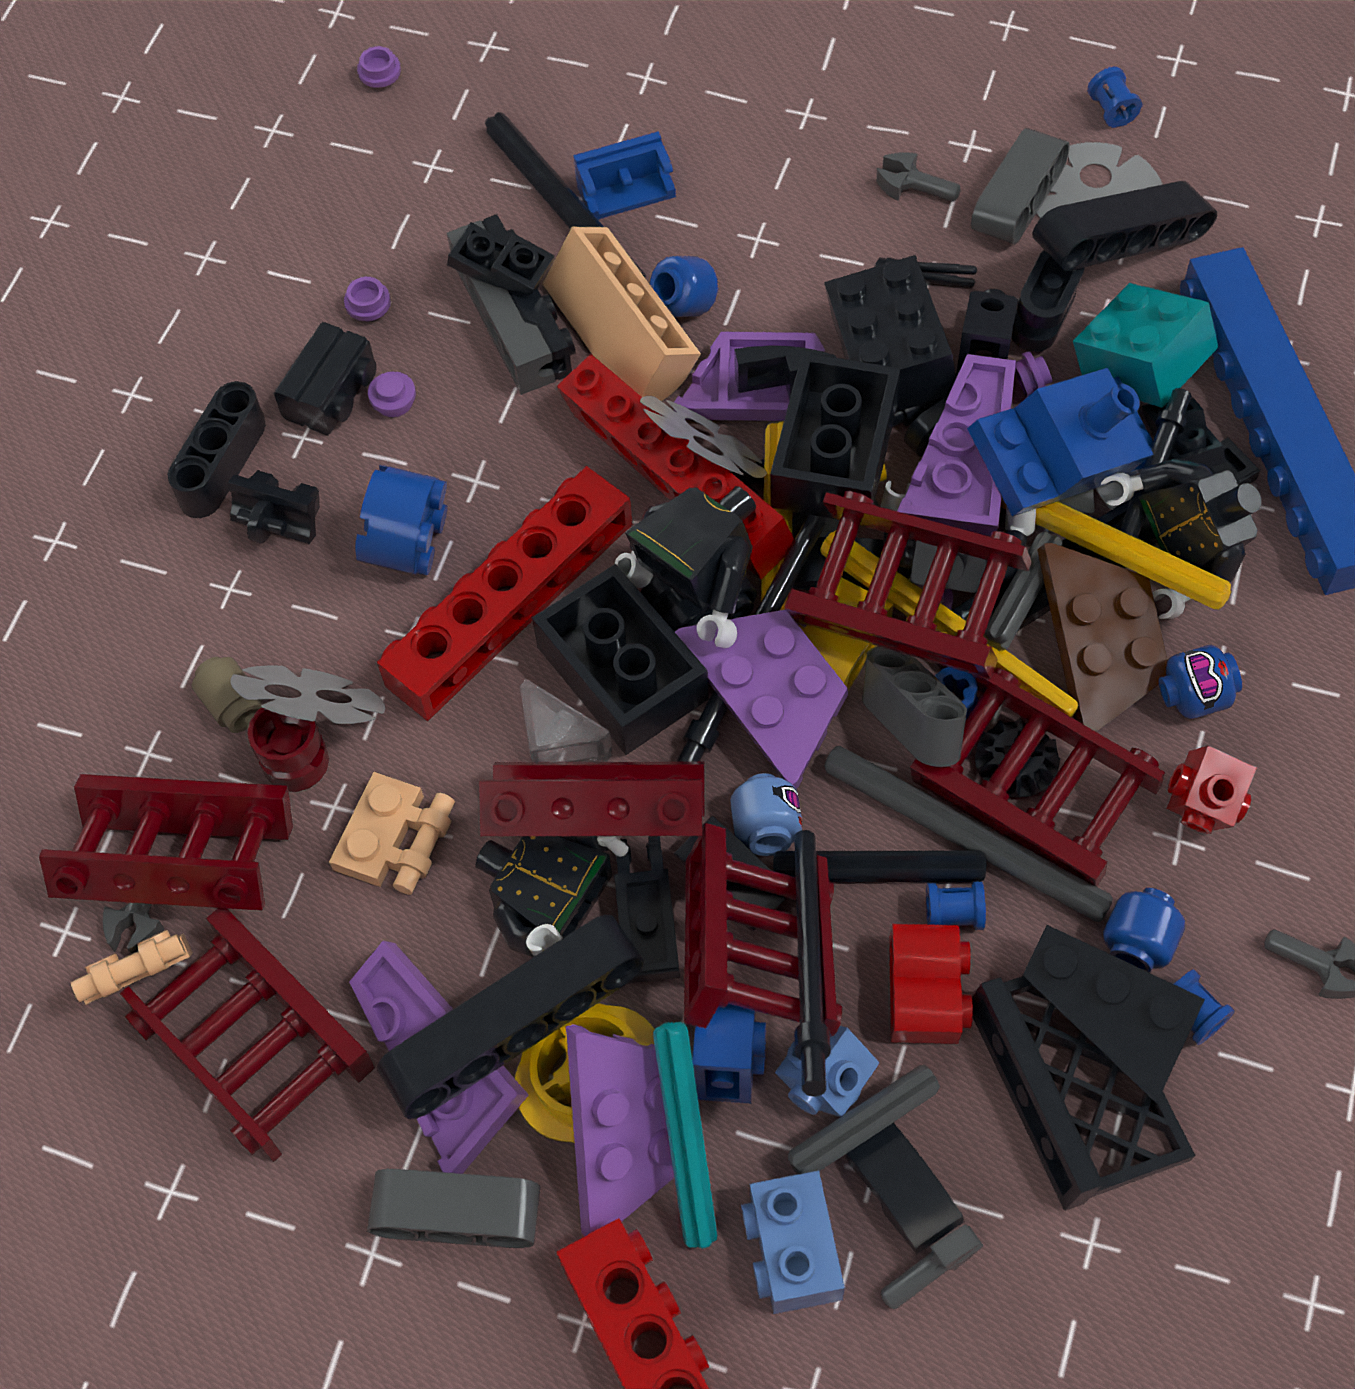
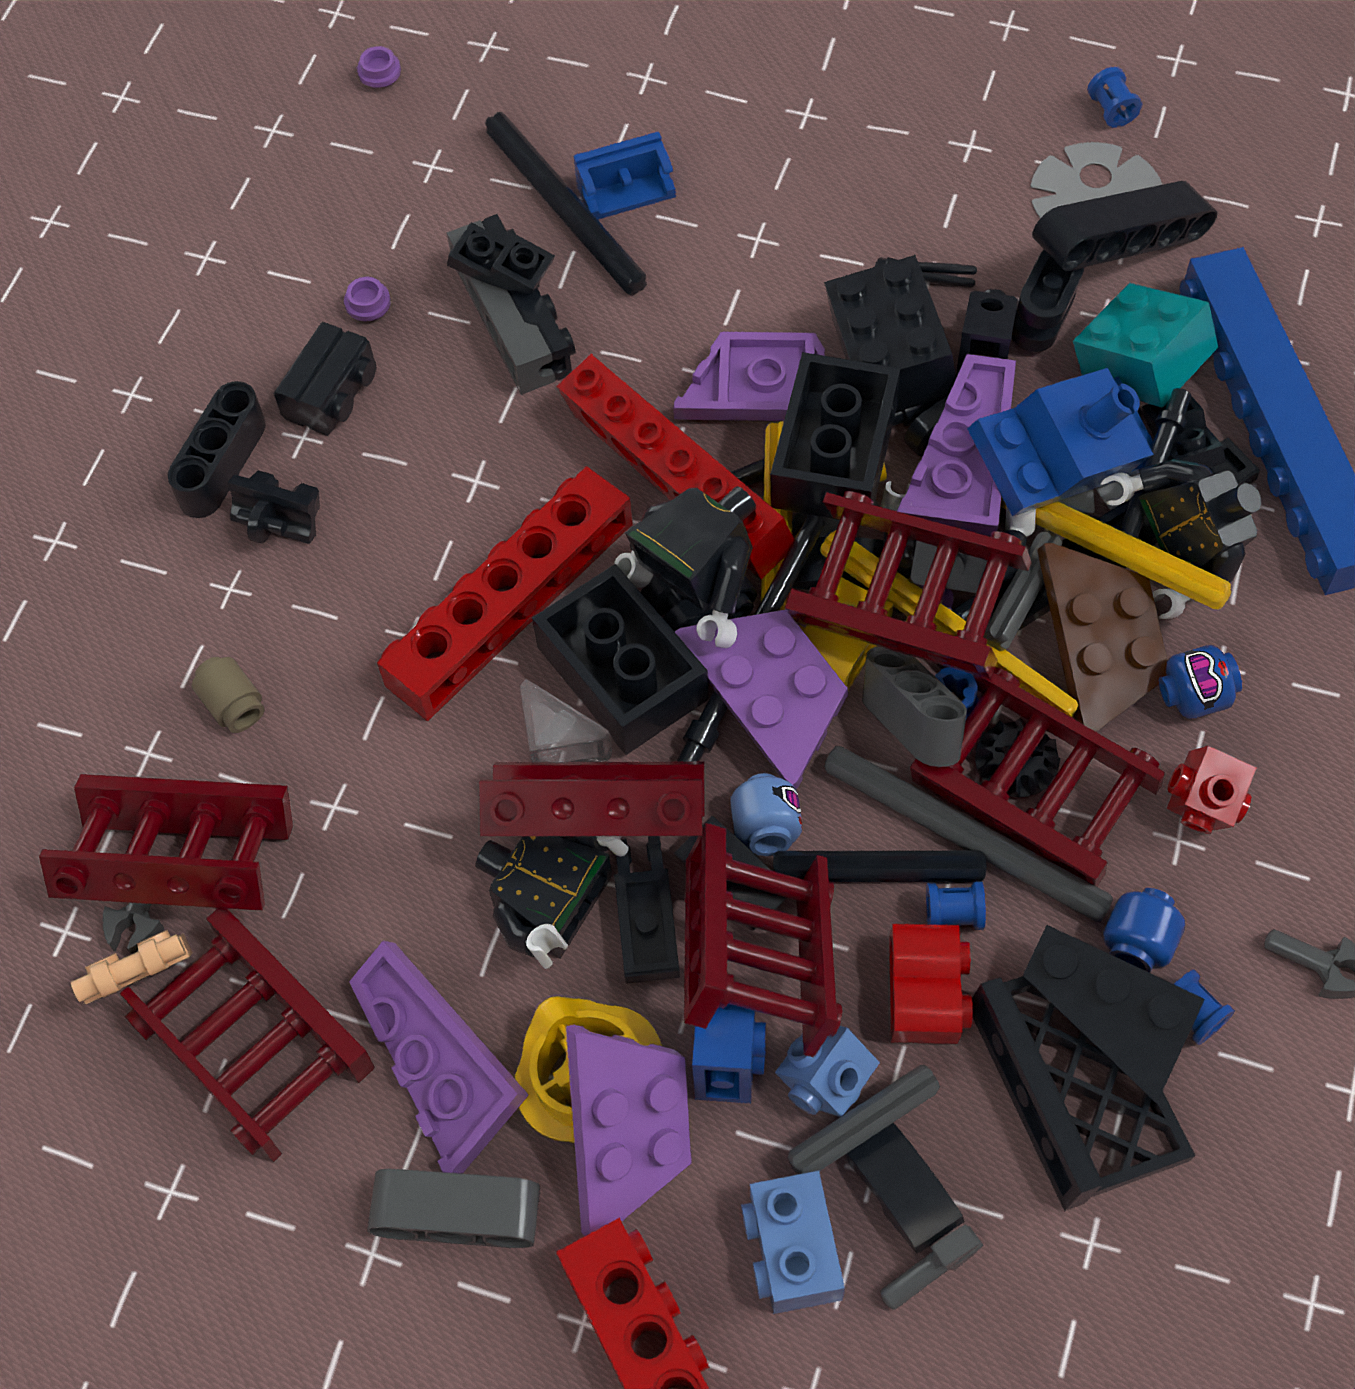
light grey piece [230,665,385,724] -> none
dark red wheel [247,708,329,792] -> none
light nougat plate [329,772,455,895] -> none
blue brick [355,465,448,575] -> none
medium lavender plate [368,372,416,417] -> none
black beam [377,915,644,1119] -> none
light nougat brick [543,227,701,401] -> none
light grey piece [640,396,767,478] -> none
blue head [649,256,718,317] -> none
teal axle [653,1022,718,1249] -> none
black slope [734,346,836,400] -> none
black bar [794,830,831,1097] -> none
dark grey bar [876,152,961,201] -> none
dark grey beam [971,128,1070,245] -> none
medium lavender plate [1015,351,1053,397] -> none

